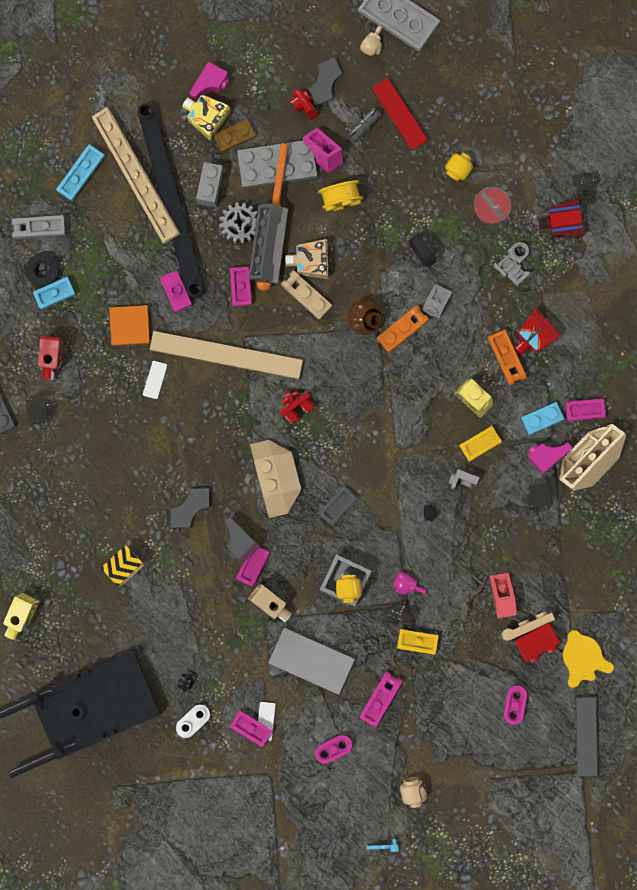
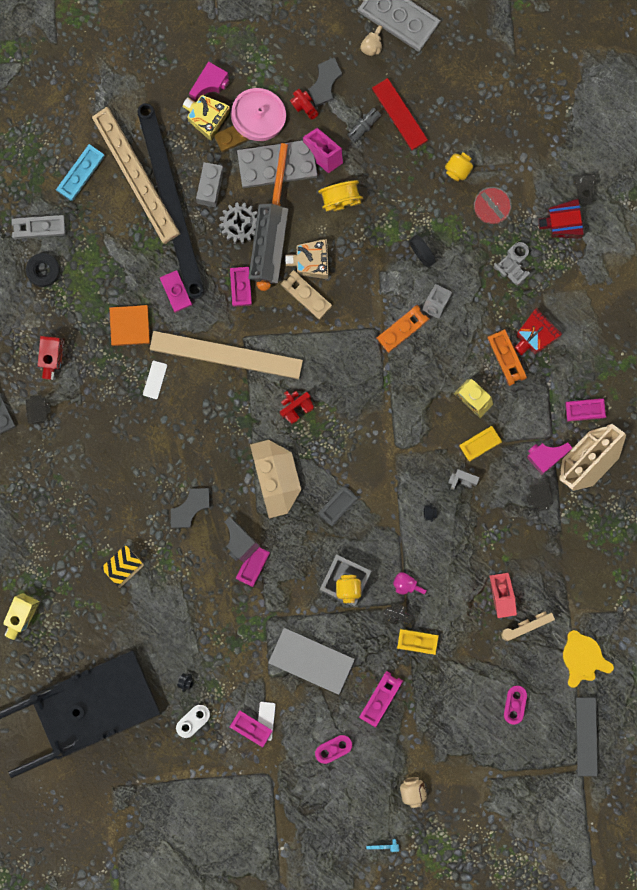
medium azure plate [33,277,76,310] -> none
tan torso [248,584,292,622] -> none
reddish brown plant [348,299,382,336] -> none
red brick [514,623,560,663] -> none
medium azure plate [521,402,564,435] -> none
none -> bright pink piece [231,88,286,141]

